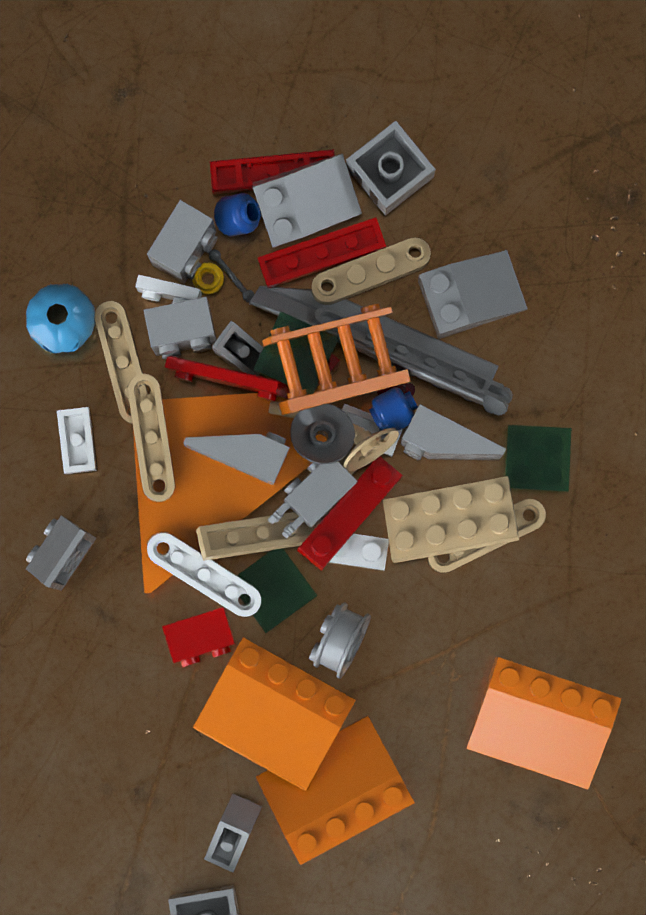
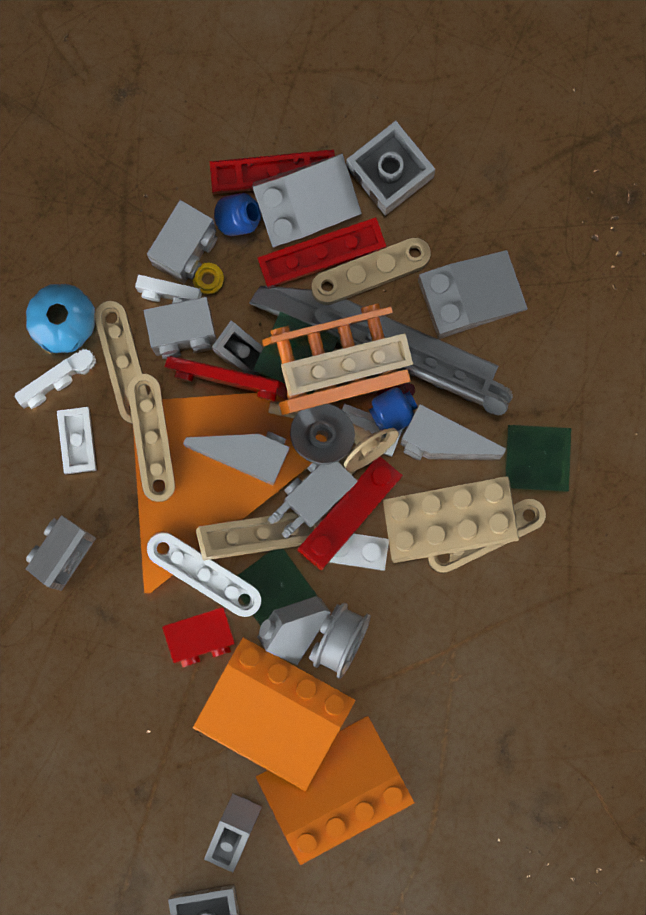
dark grey hinge [209,249,254,303] -> none
orange slope [466,657,622,789] -> none
none -> white hinge [14,349,96,409]
none -> light grey slope [257,596,331,665]
none -> tan plate [281,333,413,396]

